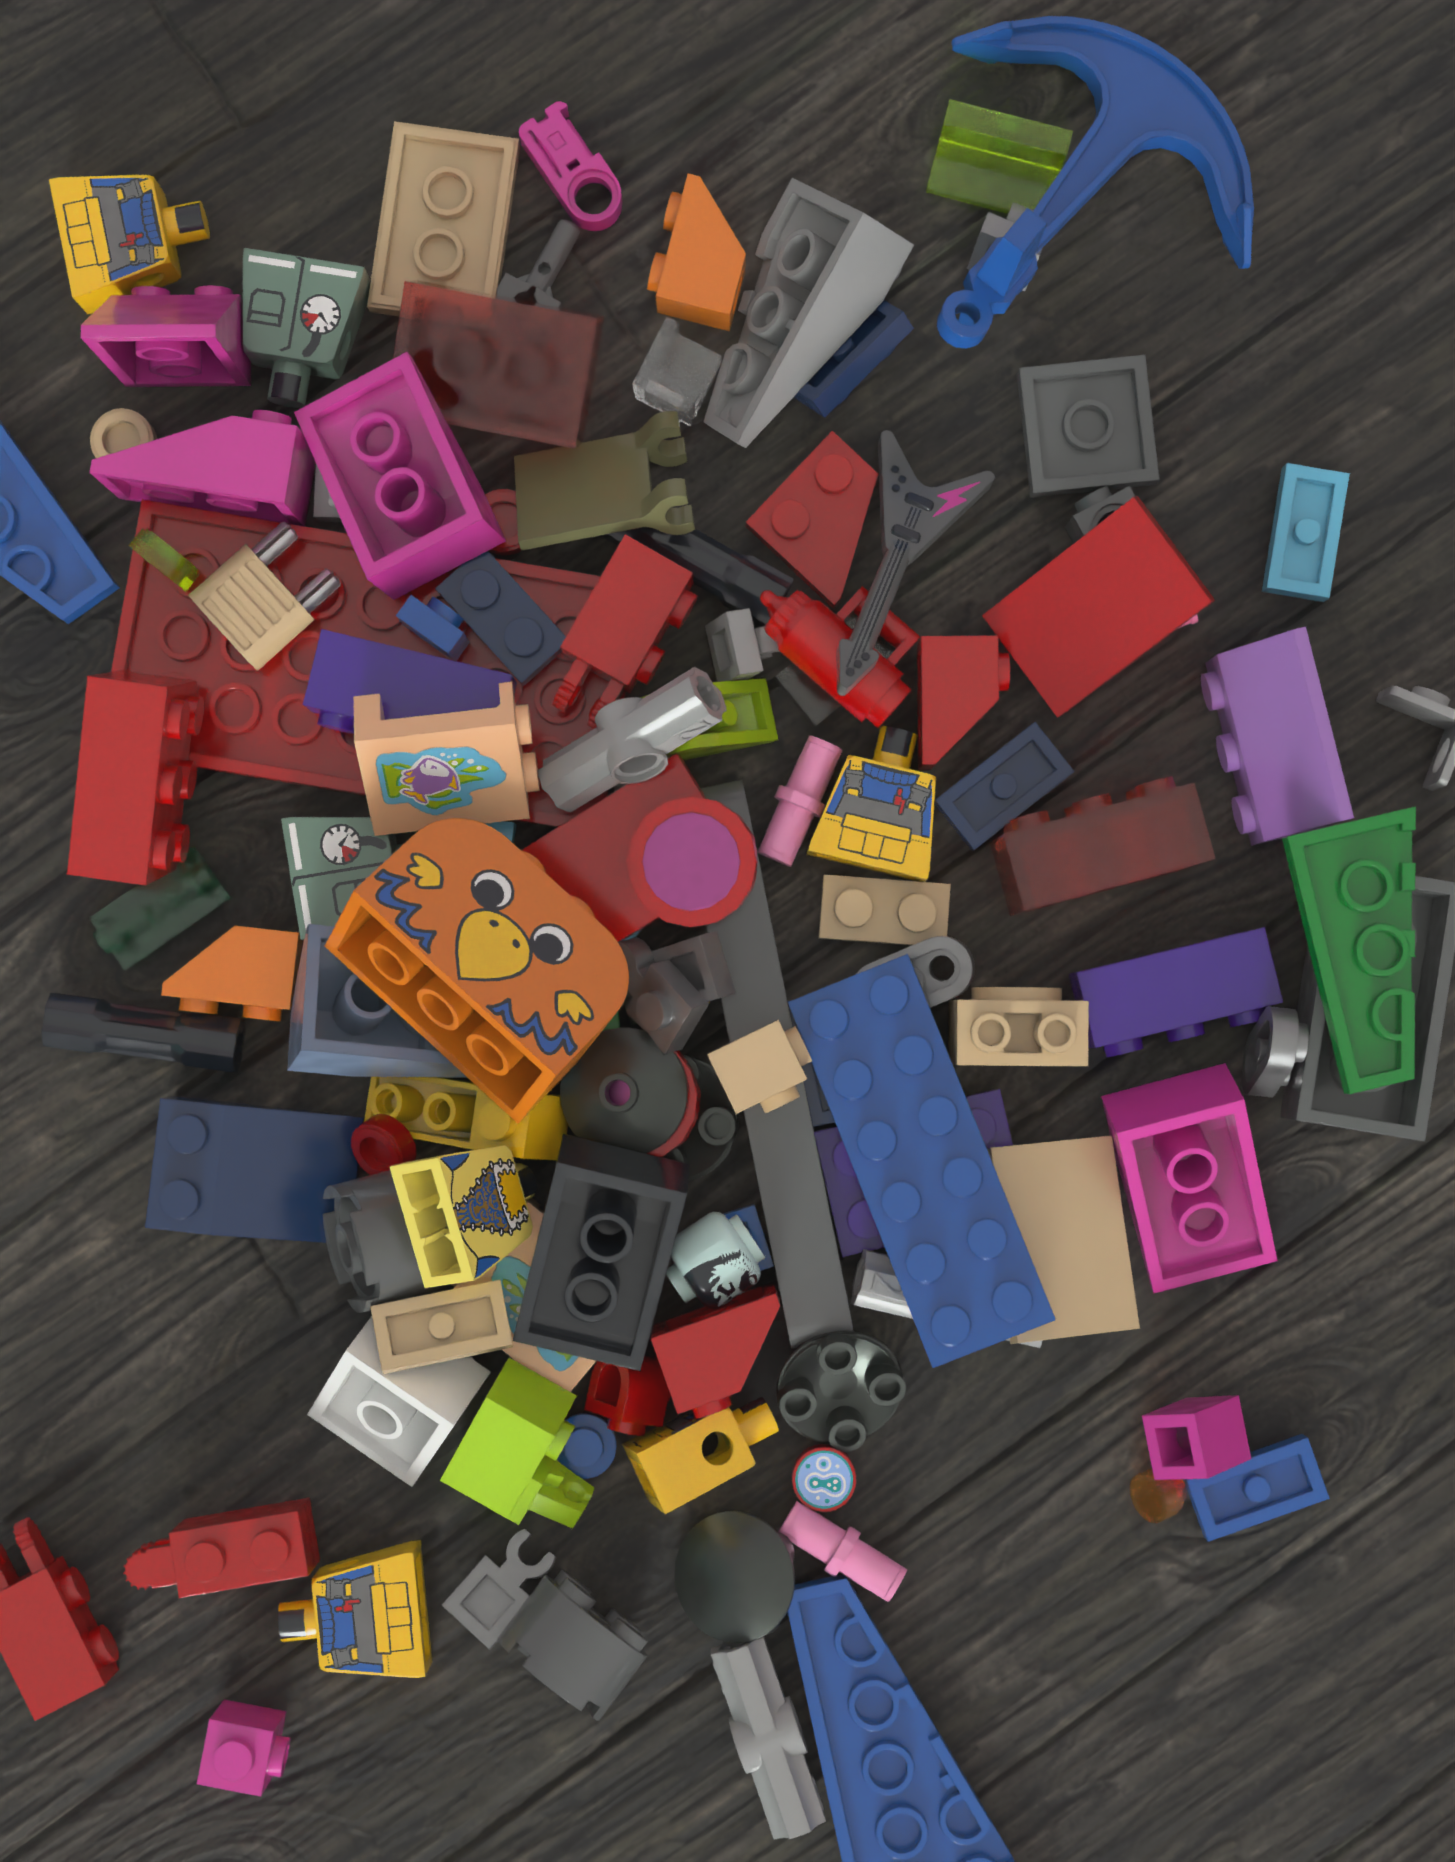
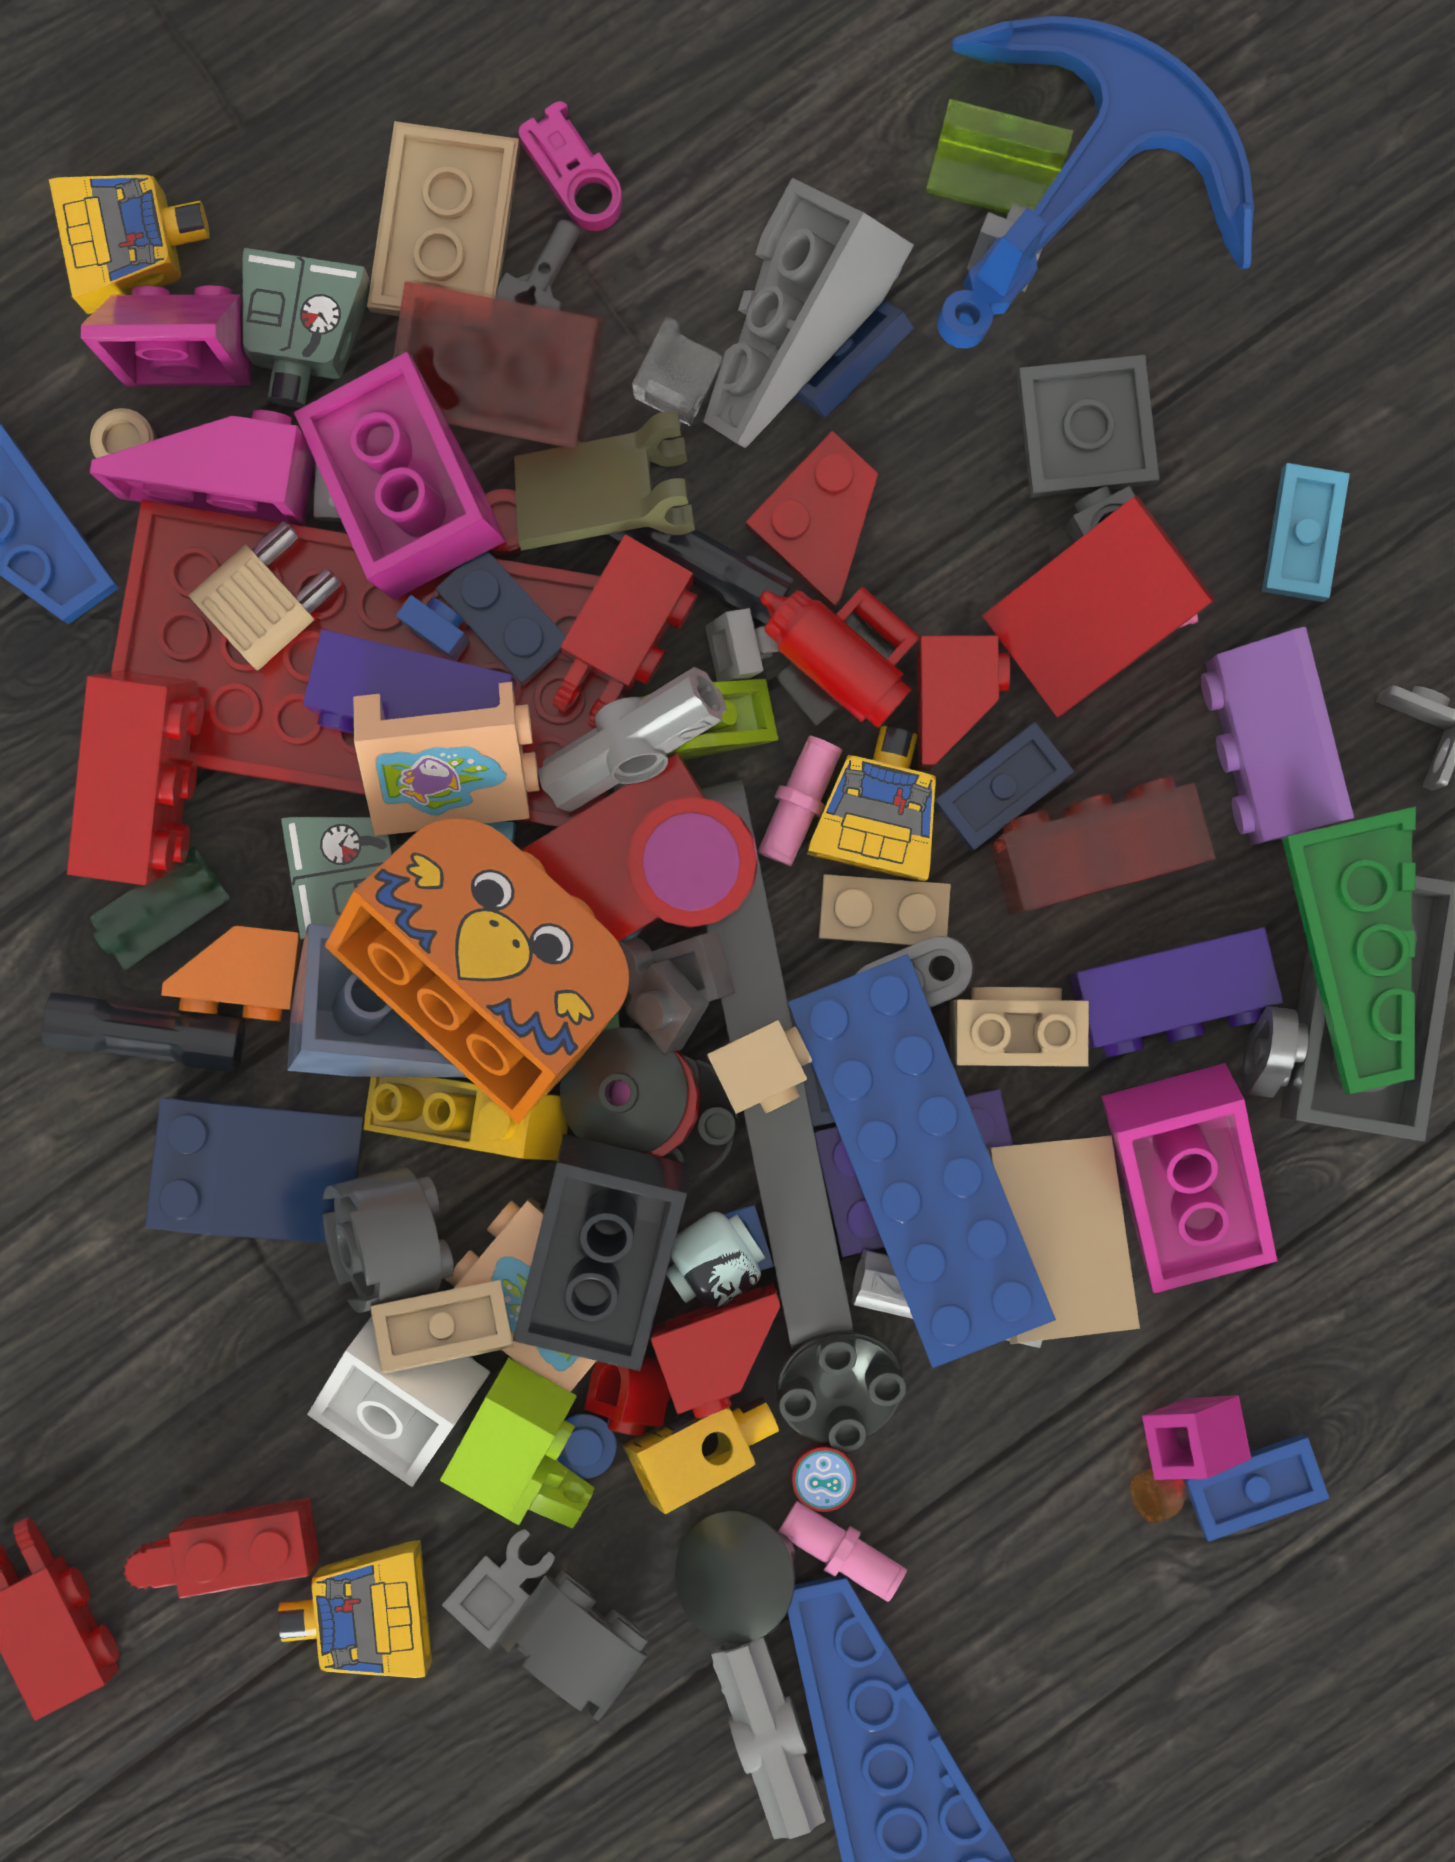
clear neon green tile [128,528,200,592] -> none
dark pink brick [197,1699,291,1797] -> none
red tile [351,1114,417,1175] -> none
light yellow torso [390,1145,537,1288] -> none
orange slope [647,173,746,332] -> none
dark grey piece [836,430,995,696] -> none

